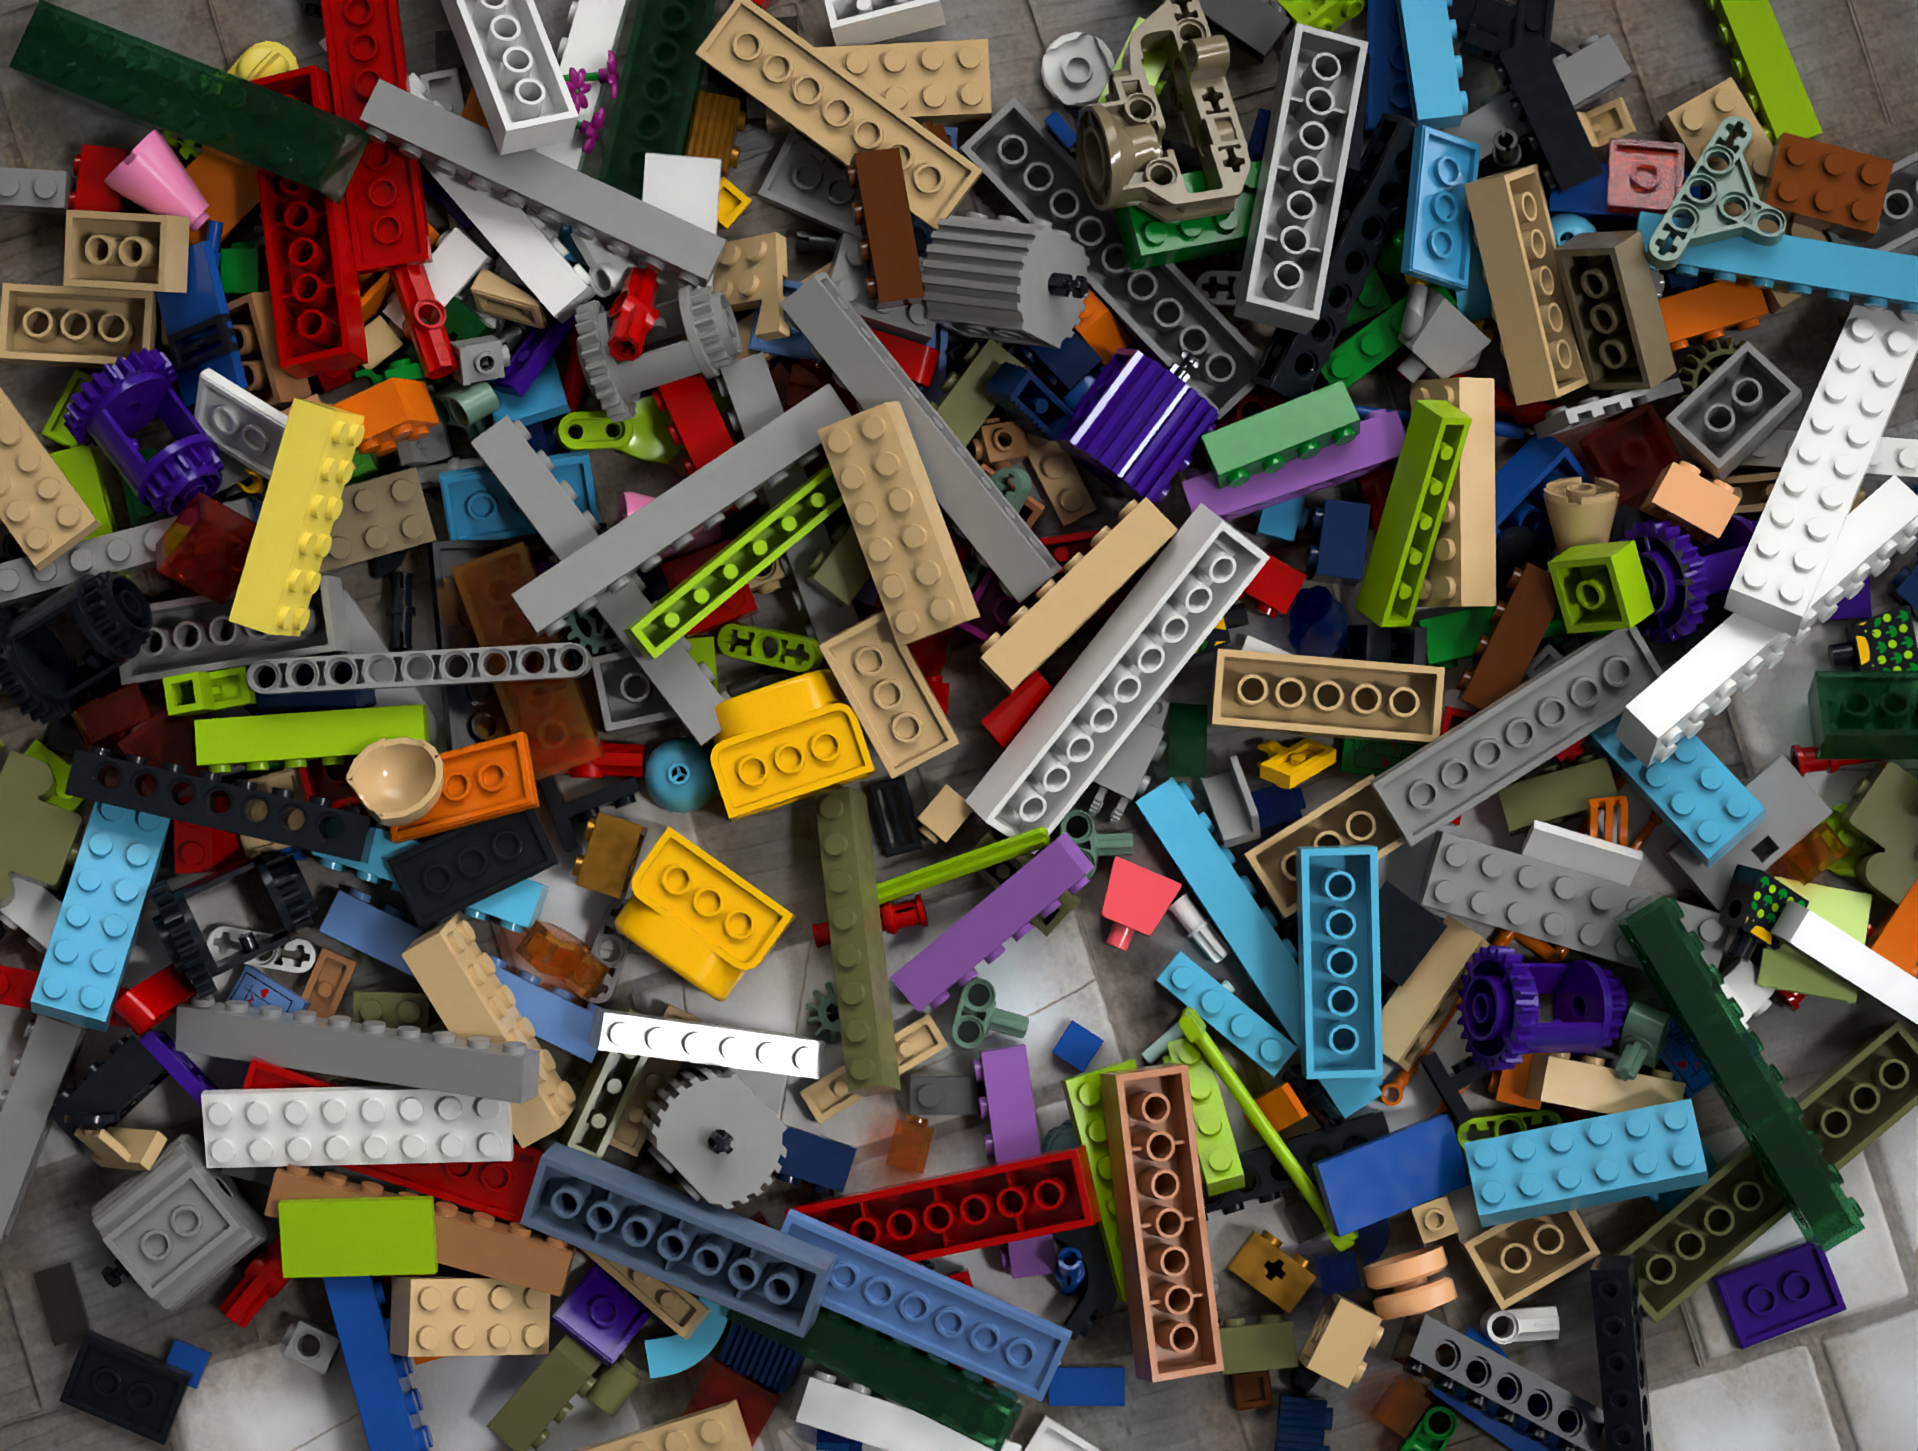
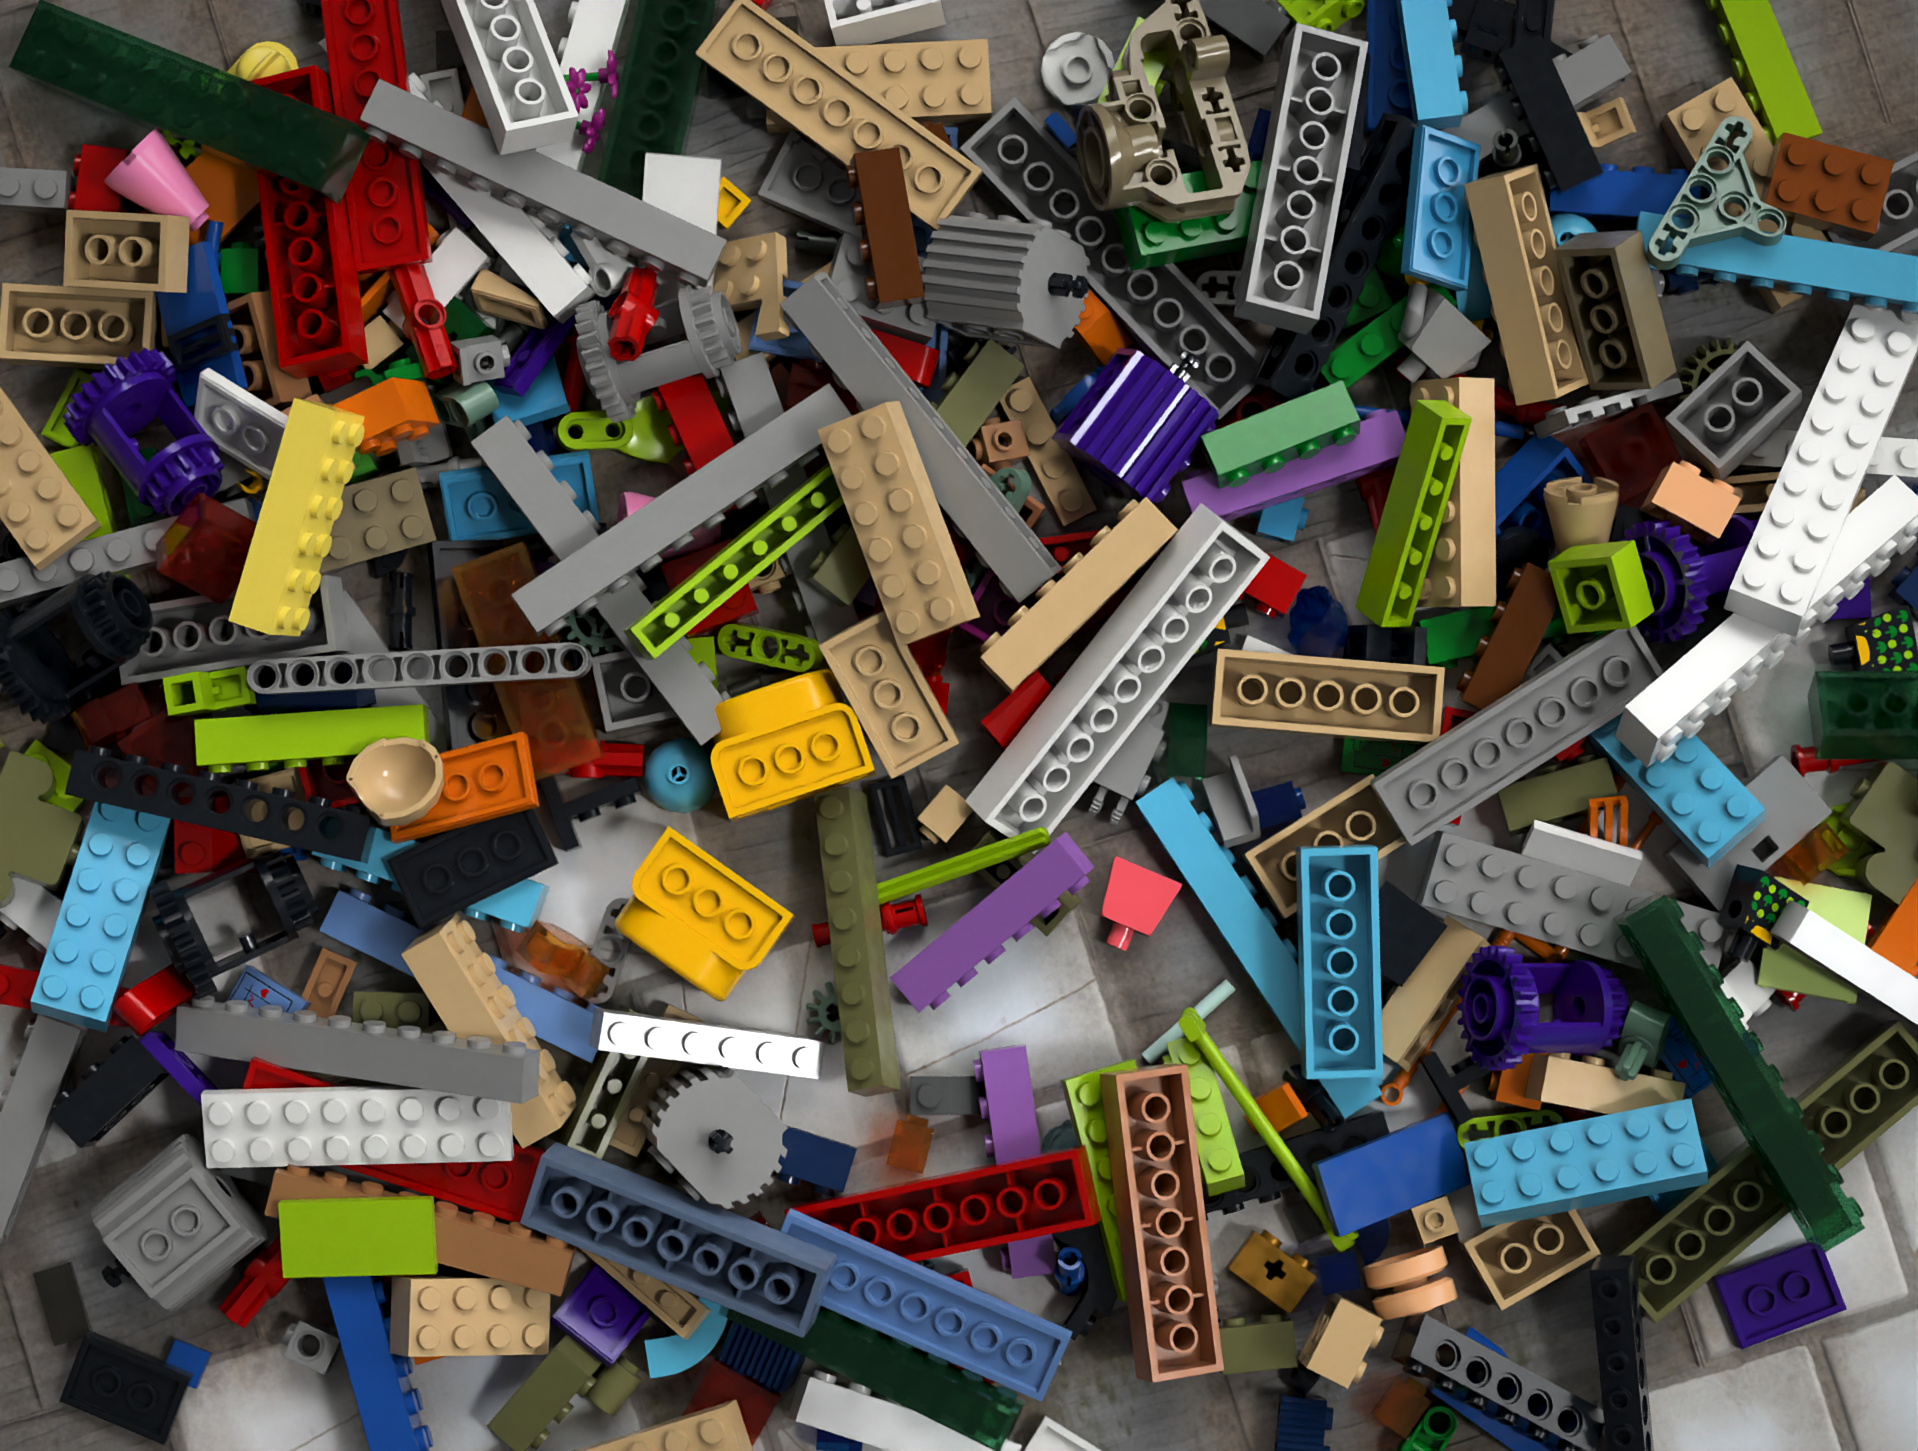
tan piece [64,1111,167,1171] -> none
white beam [207,926,318,973] -> none
pearl gold brick [572,812,647,900] -> none
pearl gold brick [684,90,748,177] -> none
tan plate [800,1014,949,1124] -> none
sand green beam [951,978,1029,1049] -> none
dark blue brick [985,361,1073,441] -> none
dark blue brick [1018,328,1103,393] -> none
blue tile [1048,1367,1125,1406] -> none
blue tile [1052,1020,1104,1072] -> none
sand green beam [1059,810,1134,879] -> none
medium azure arch [1154,951,1298,1077] -> none
white axle [1168,893,1231,964] -> none
reddish brown tile [1231,1370,1274,1411] -> none
yellow plate [1257,738,1336,789] -> none
dark blue brick [1305,499,1371,587] -> none
white piece [1480,1306,1560,1345] -> none
clear red plate [1606,137,1685,217] -> none
orange brick [1659,278,1769,353] -> none

